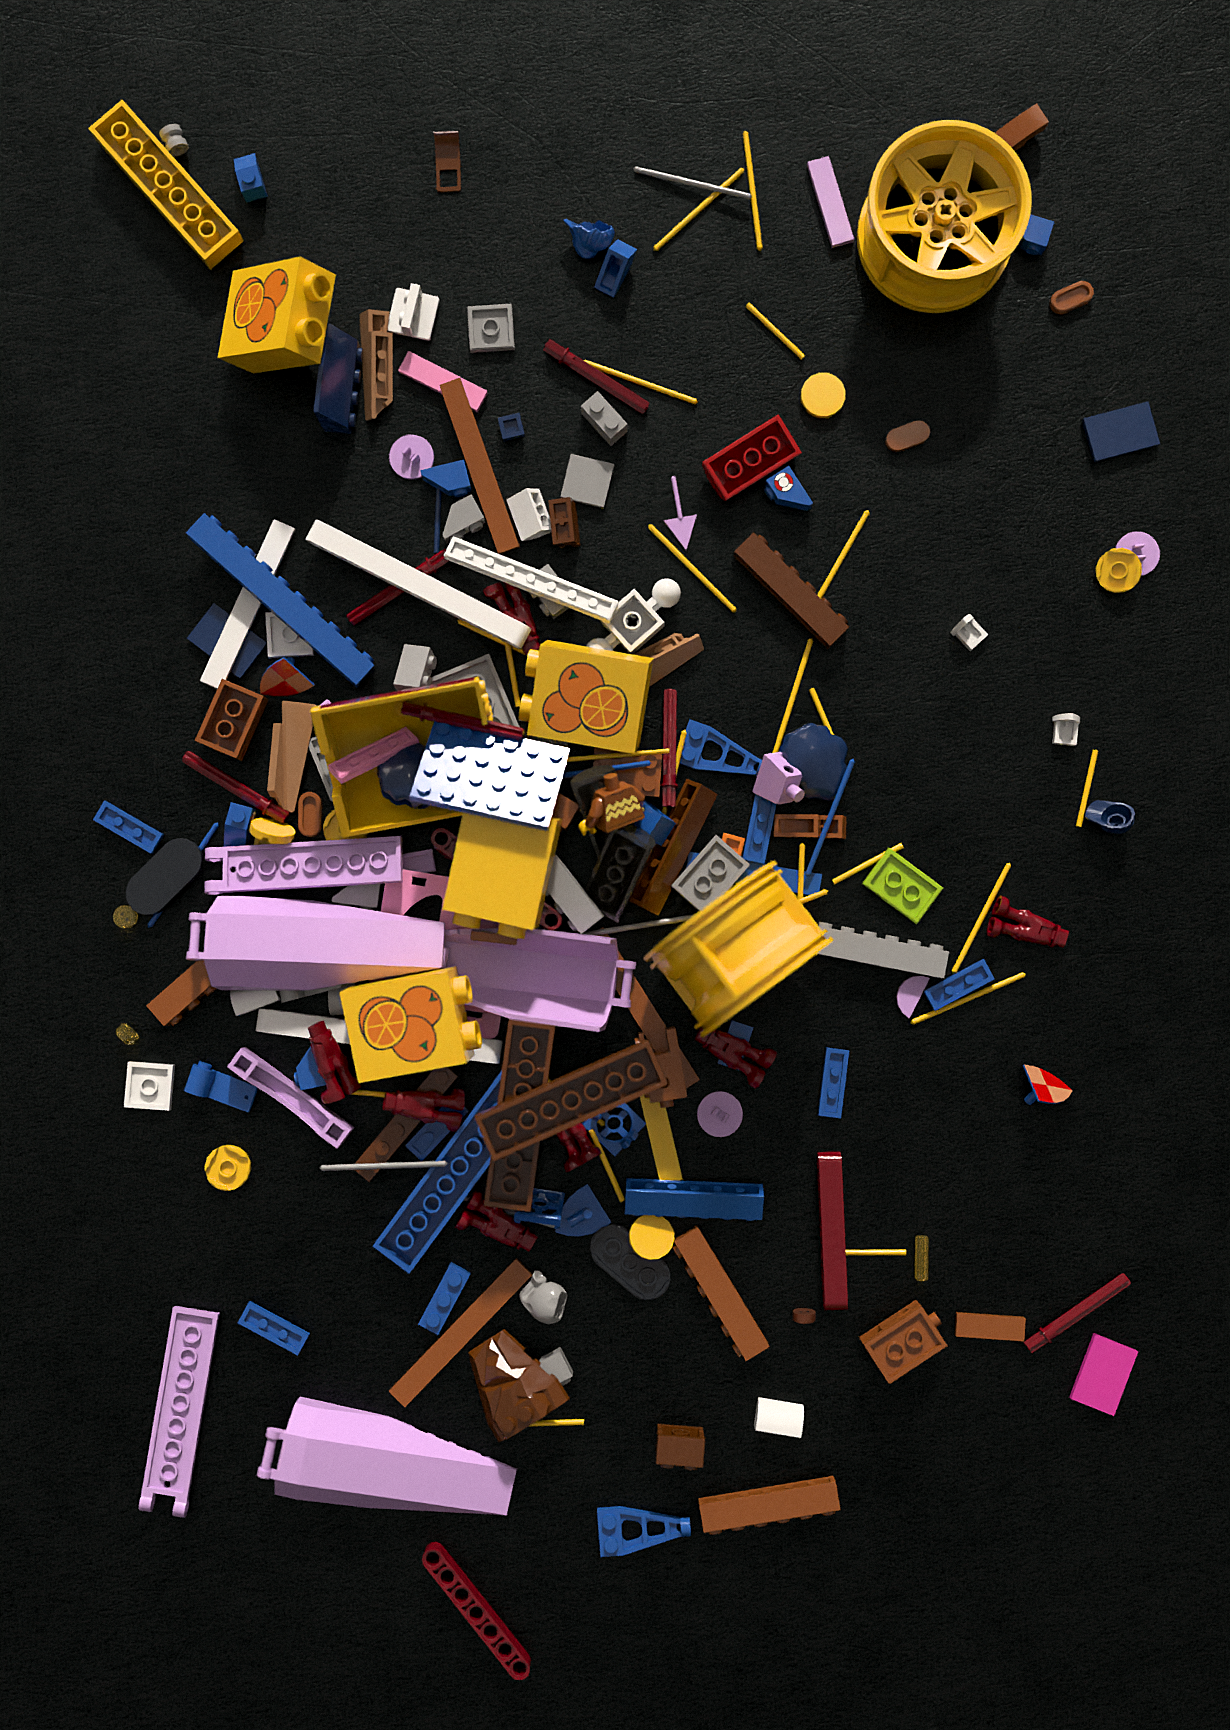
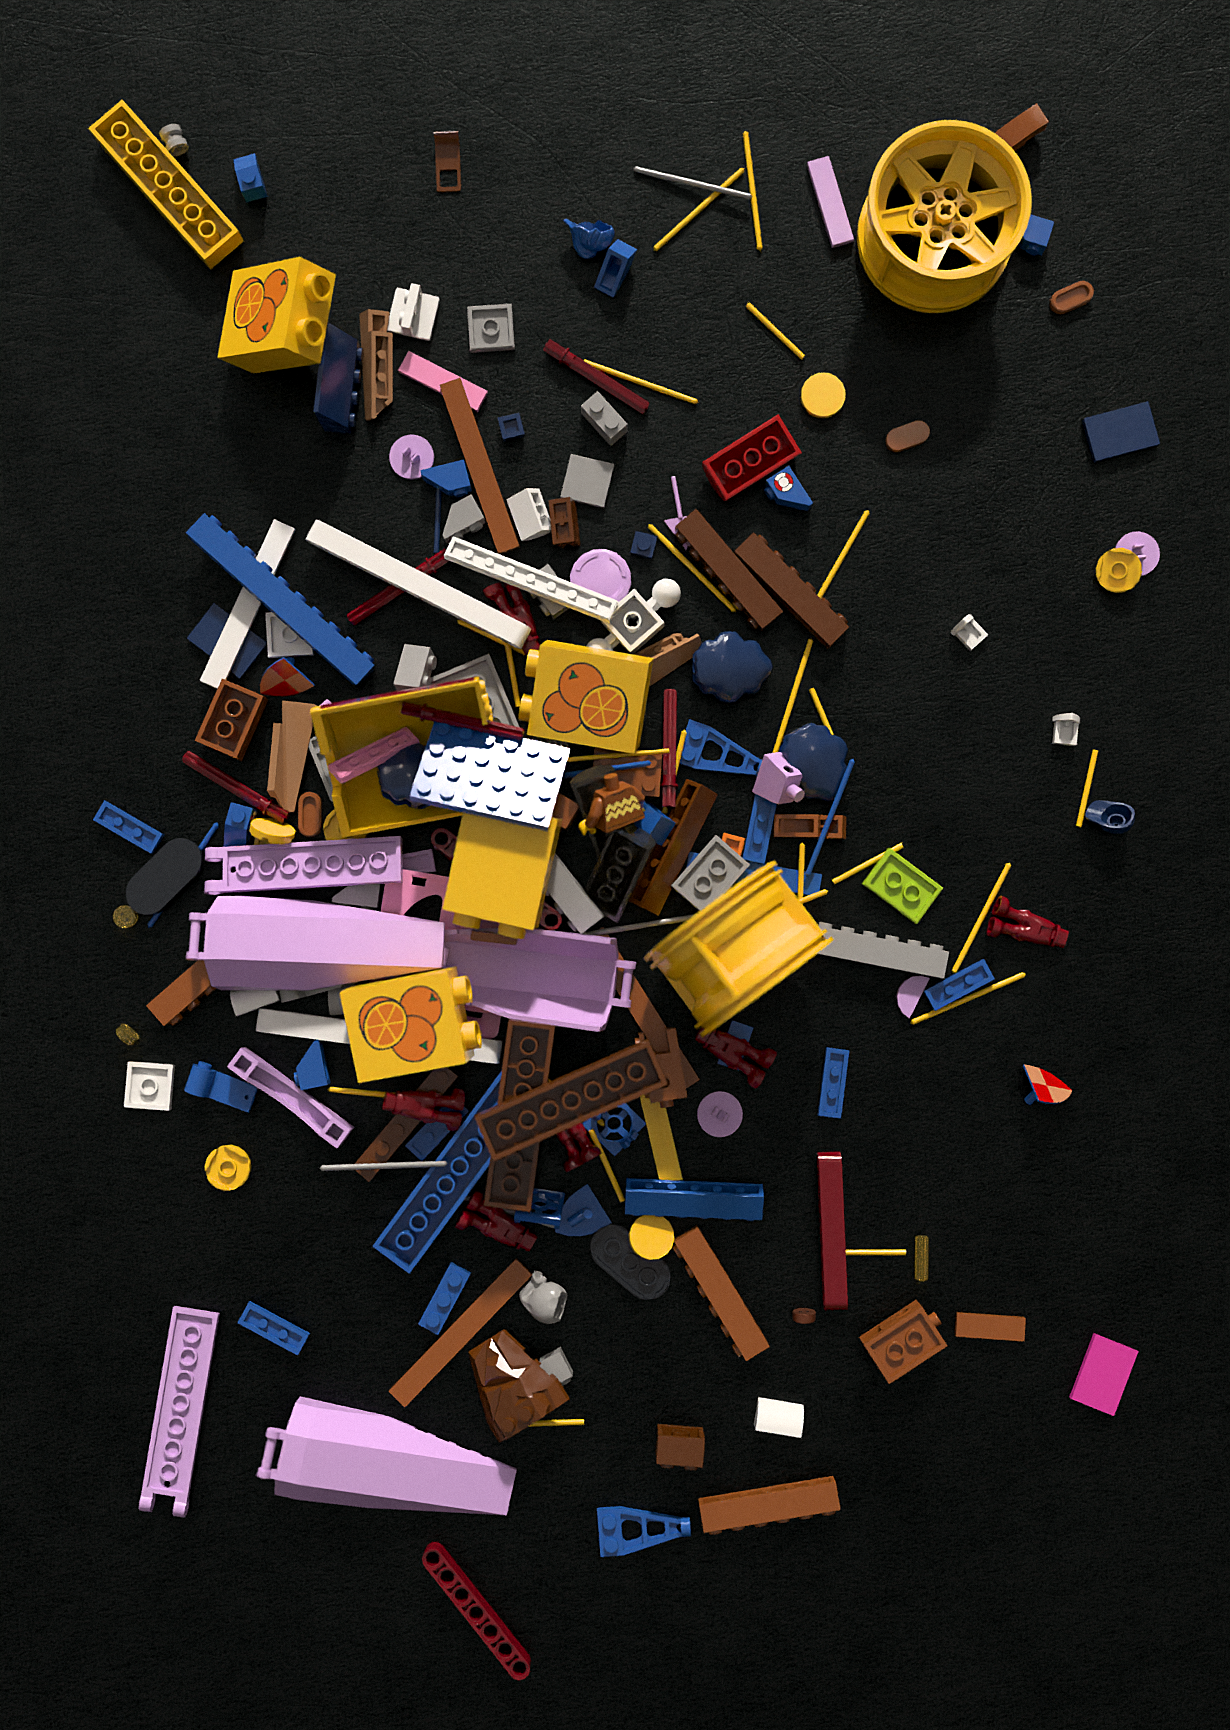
dark red piece [307,1021,362,1104] -> none
dark red axle [1024,1273,1131,1354] -> none
none -> lavender piece [570,549,631,603]
none -> dark blue plate [630,531,657,560]
none -> reddish brown brick [674,509,783,632]
none -> dark blue piece [692,632,773,703]

